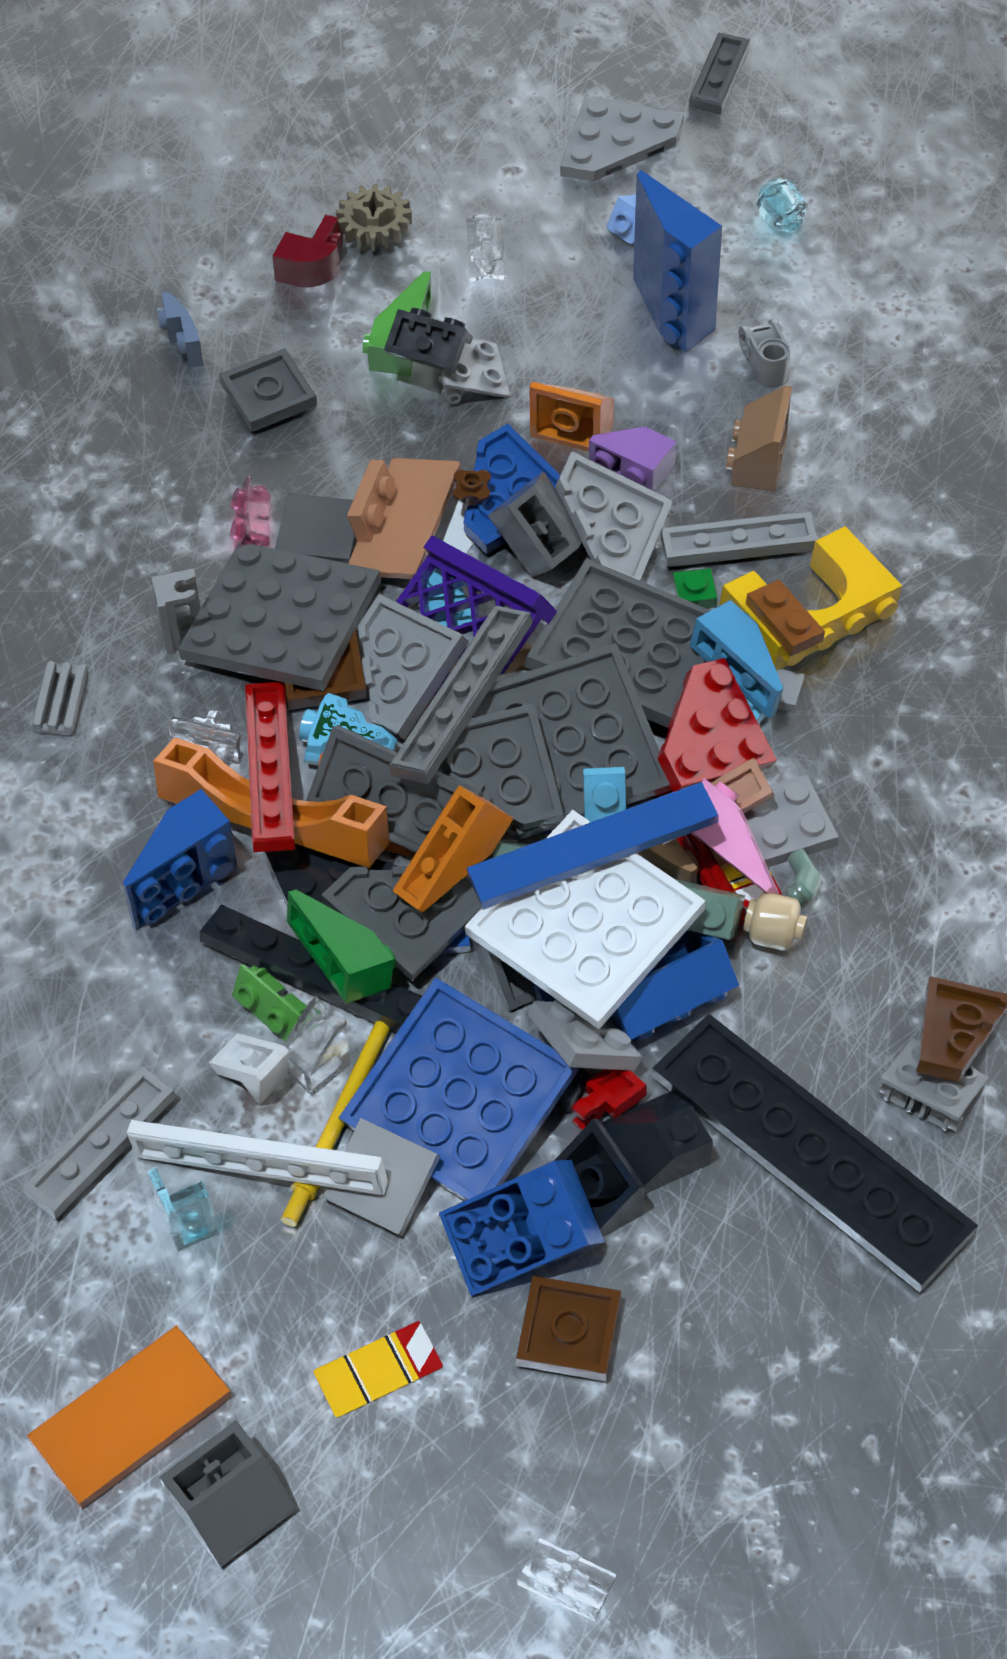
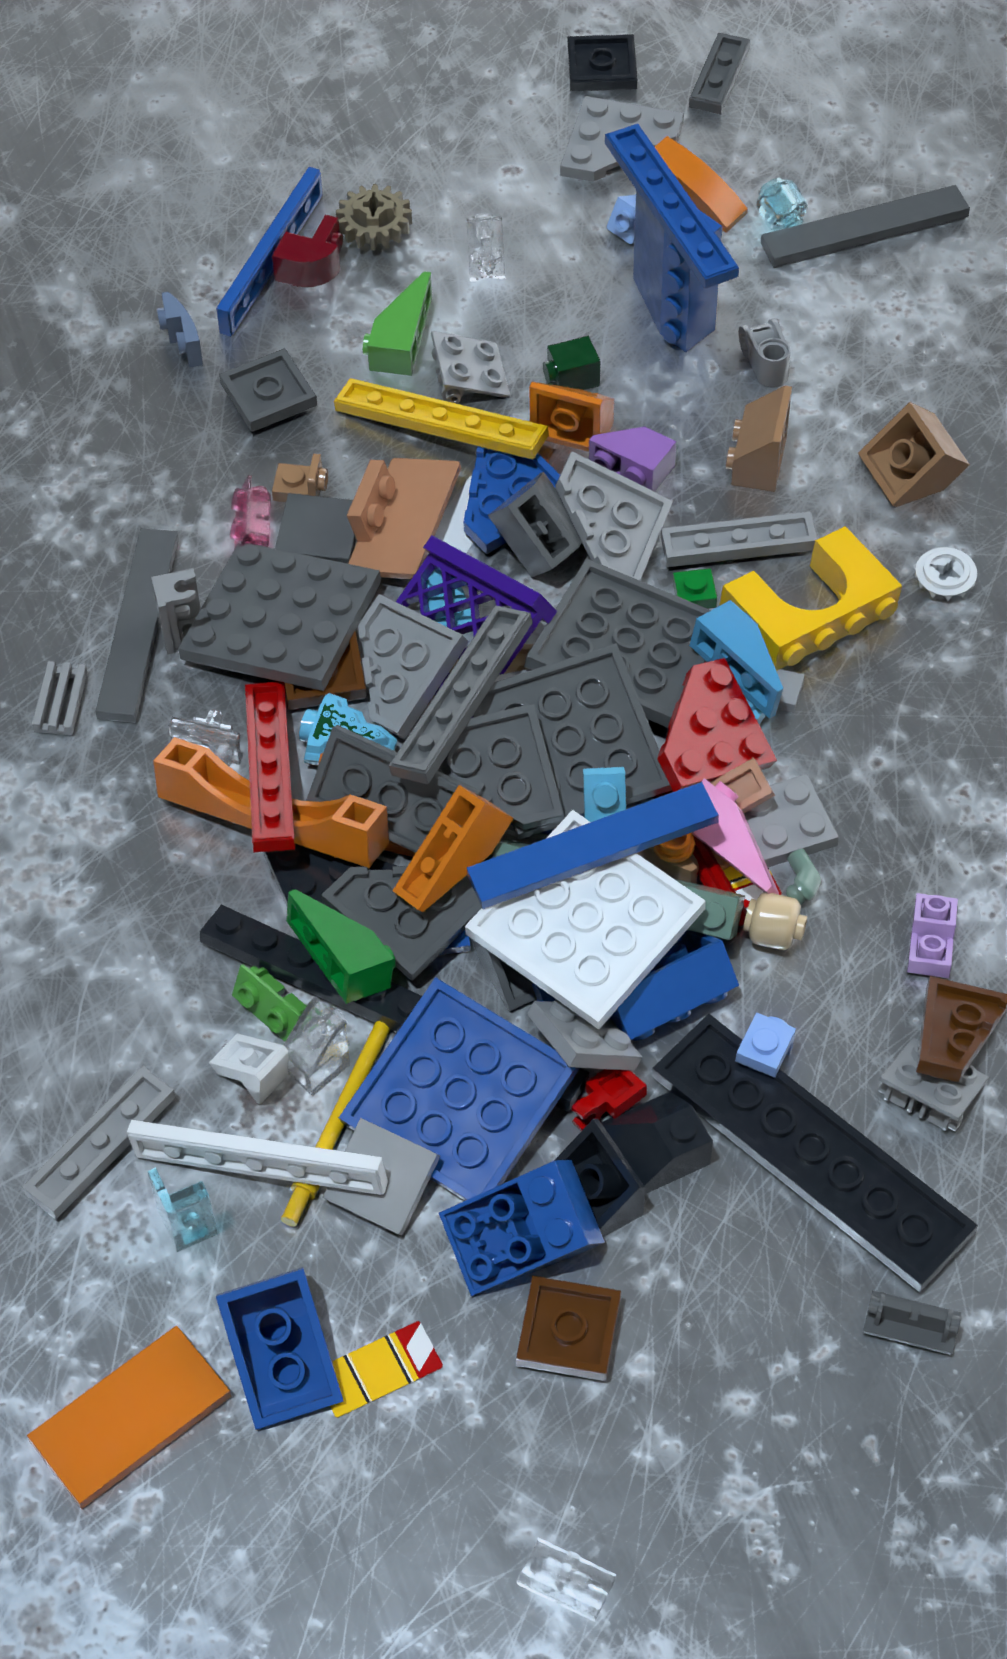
blue slope [123,789,237,931] -> none
dark grey slope [159,1420,296,1568] -> none
black bracket [384,308,473,374] -> none
reddish brown plate [453,470,491,505] -> none
dark orange plate [745,579,825,656] -> none
none -> dark grey tile [95,528,179,723]
none -> blue tile [216,167,323,337]
none -> blue slope [216,1267,343,1430]
none -> medium nougat bracket [272,453,328,502]
none -> yellow tile [334,378,549,460]
none -> dark green brick [543,335,601,390]
none -> black tile [567,34,638,91]
none -> blue tile [605,123,739,289]
none -> orange plate [653,833,695,863]
none -> orange slope [655,136,748,233]
none -> light blue bracket [735,1012,796,1077]
none -> dark grey tile [761,185,970,267]
none -> medium nougat slope [858,402,970,507]
none -> dark grey hinge [863,1290,961,1355]
none -> lavender slope [907,893,958,978]
none -> white gear [915,547,977,601]

